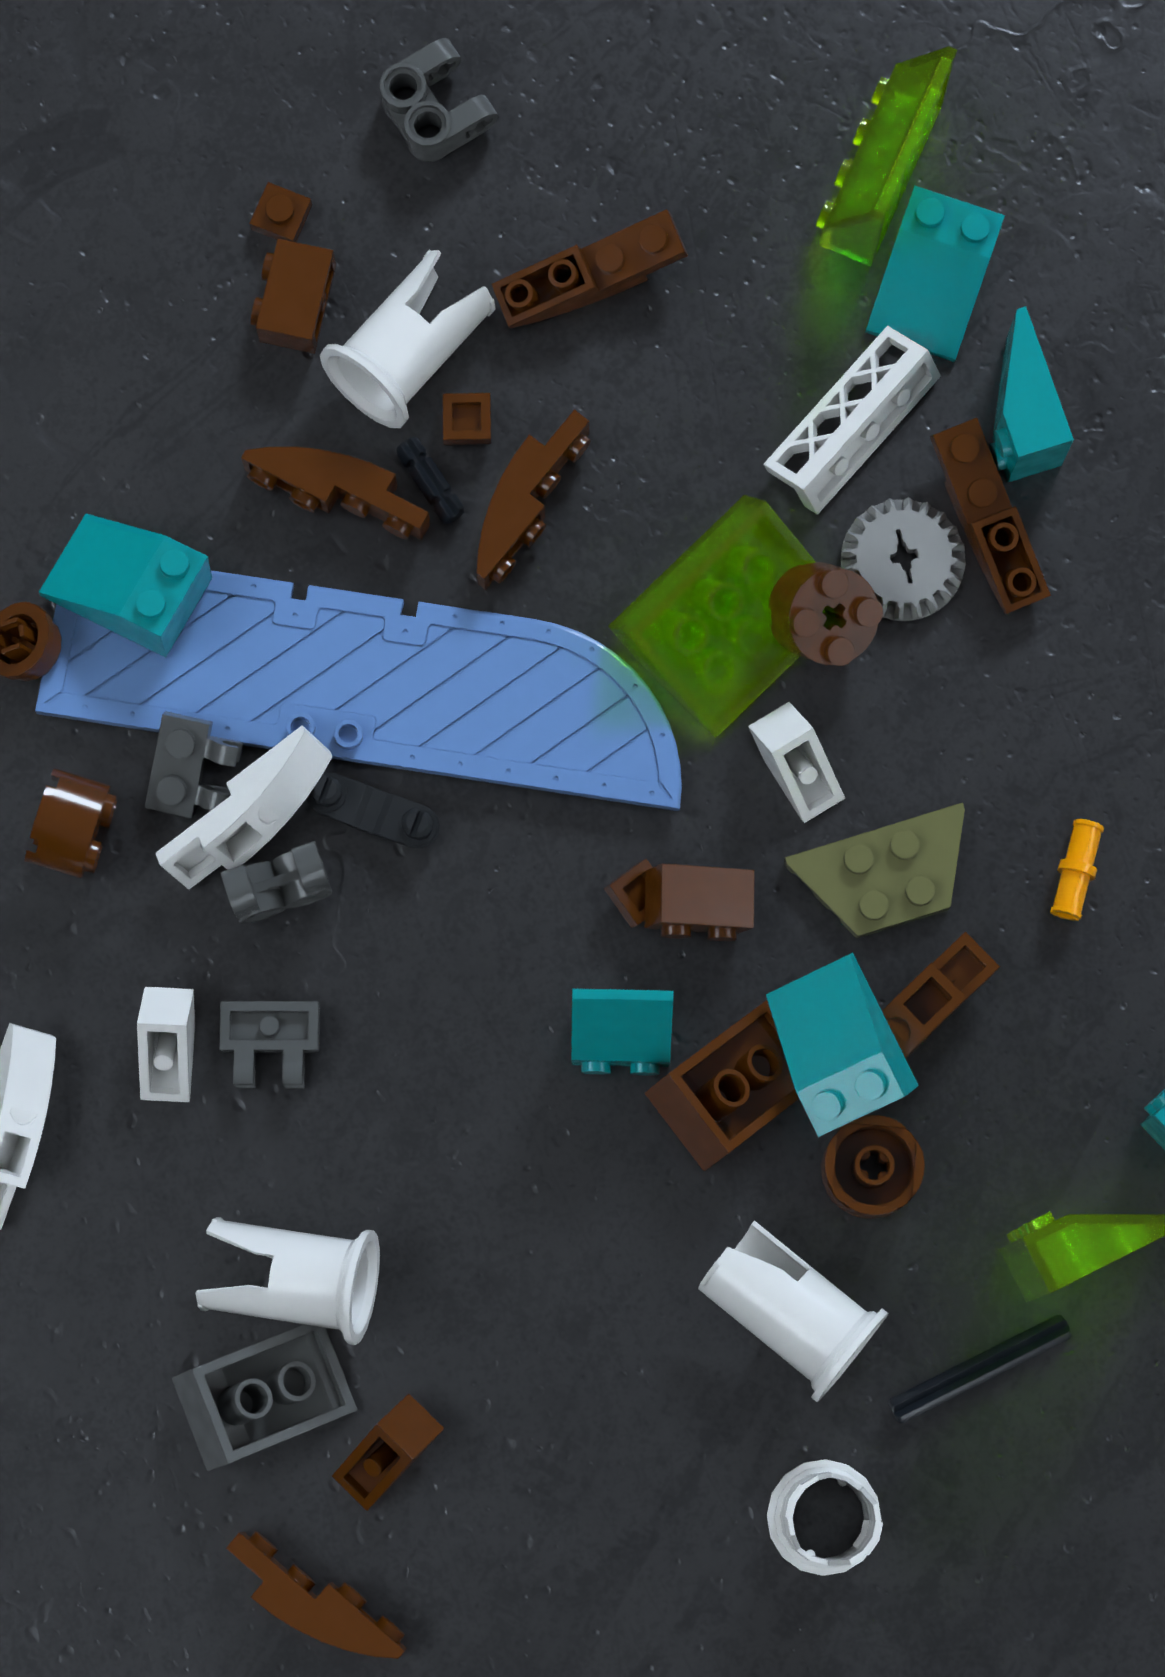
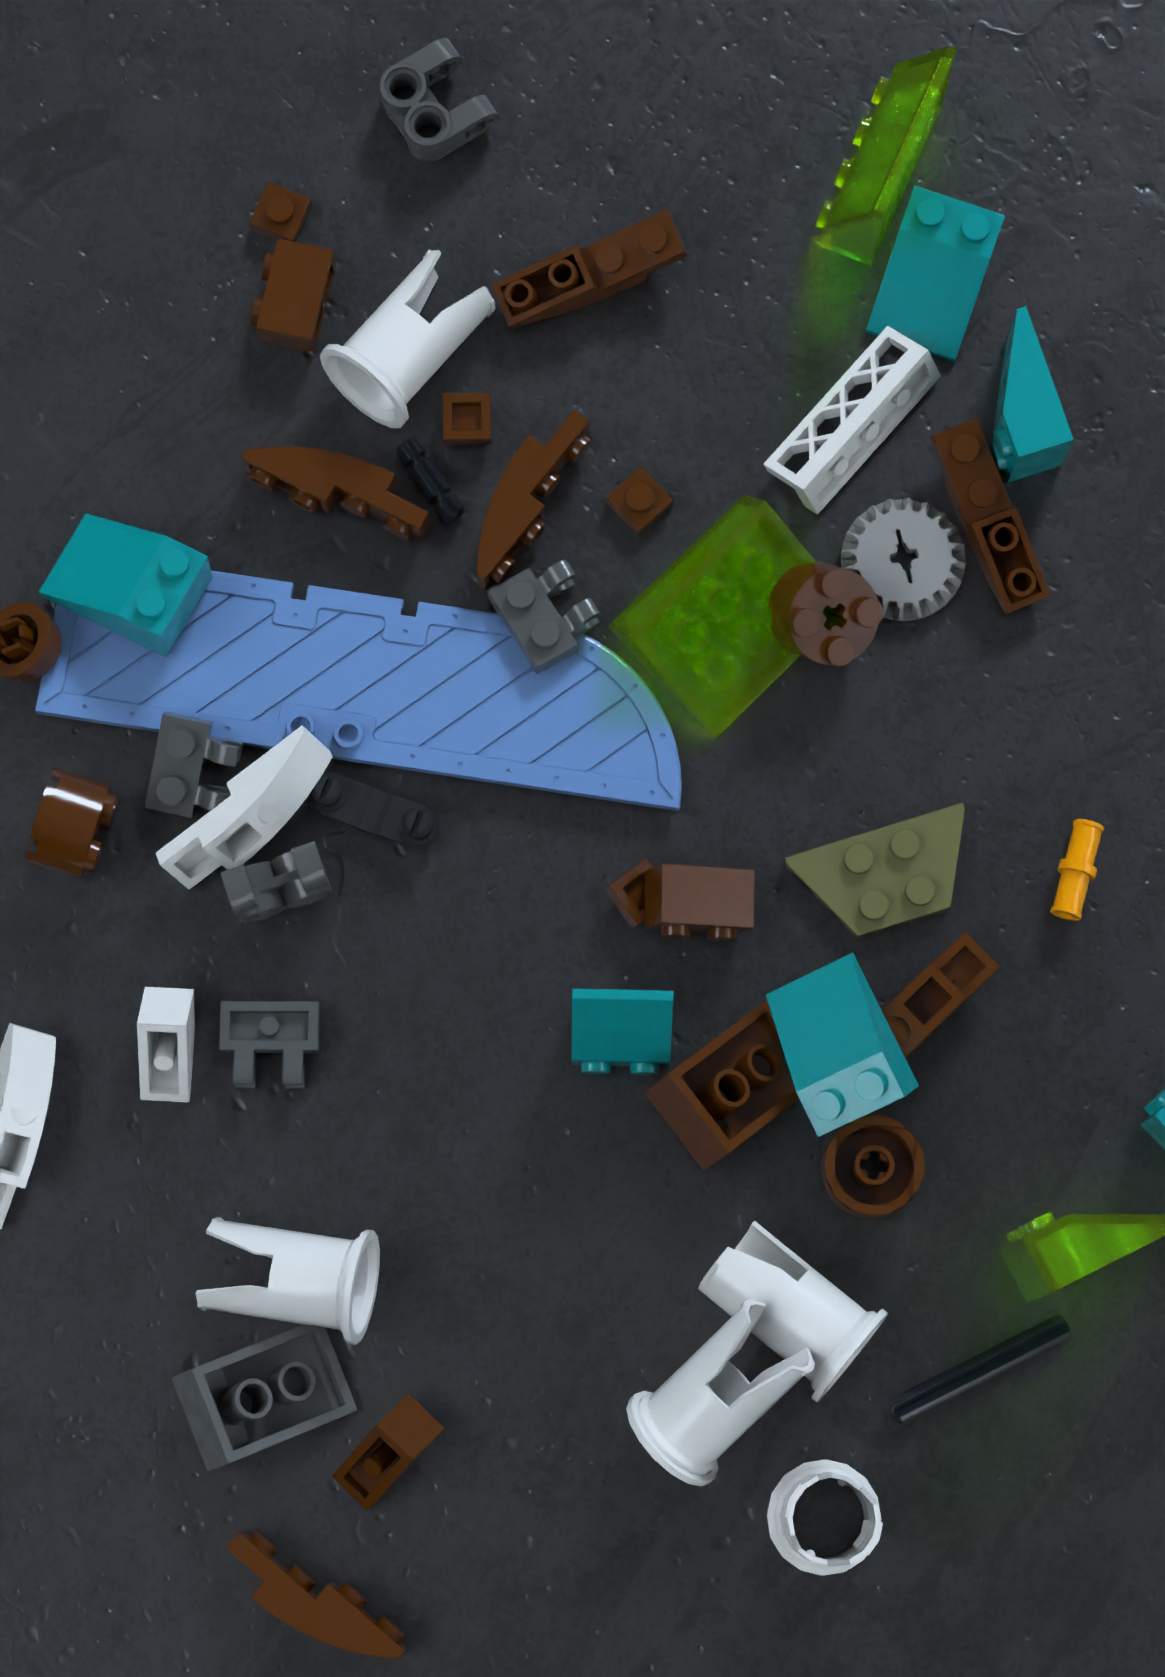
white slope [748,702,845,823] -> none
none -> dark grey plate [488,559,600,674]
none -> reddish brown plate [606,466,674,536]
none -> white piece [626,1298,815,1487]

